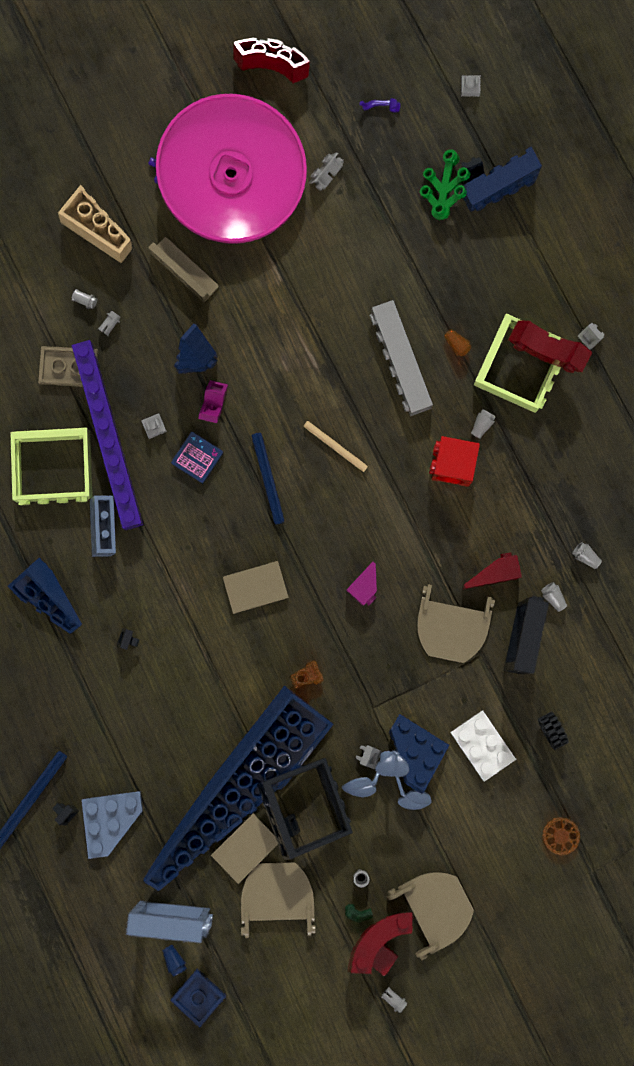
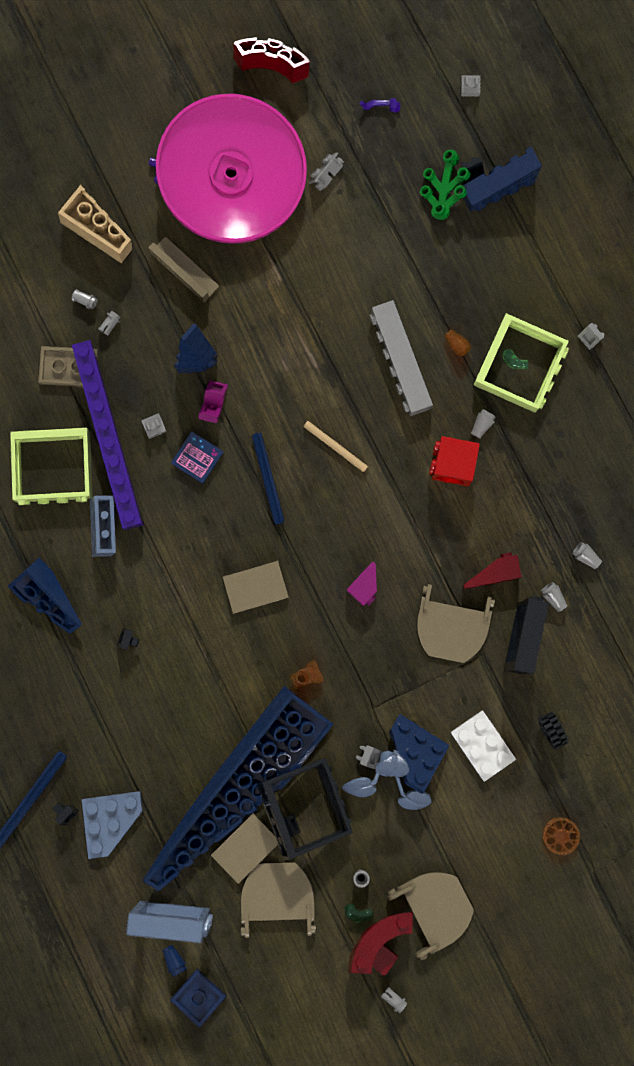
dark red brick [508,320,592,373] -> none
none -> clear green arm [503,349,529,369]

